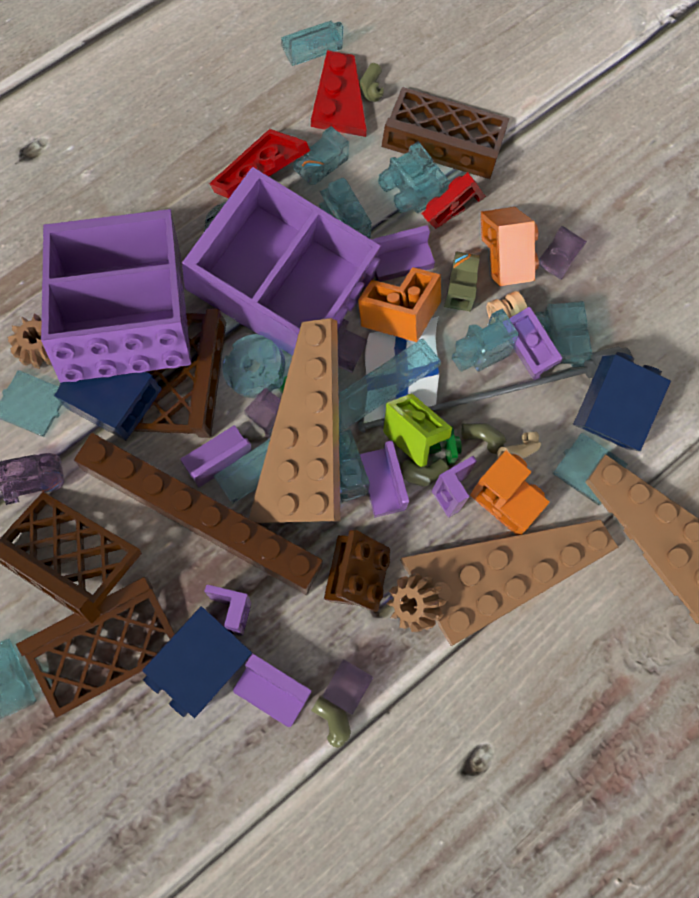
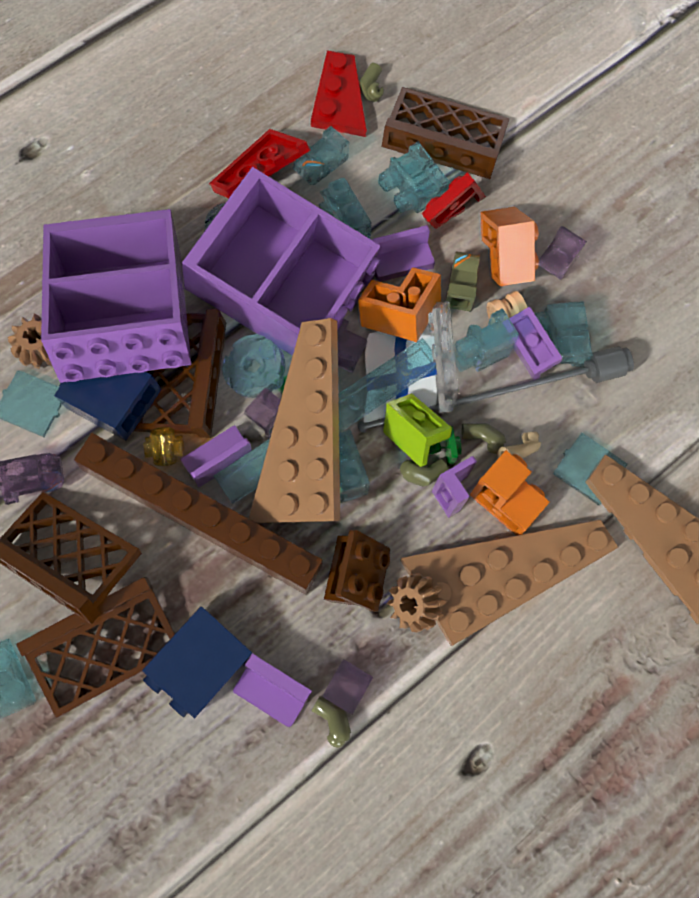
medium lavender panel [204,585,252,636] -> none
clear light blue panel [281,20,343,66] -> none
medium lavender panel [359,441,409,518] -> none
dark blue brick [573,352,671,451] -> none
none -> clear yellow gear [143,427,184,466]
none -> clear wing [428,301,459,413]

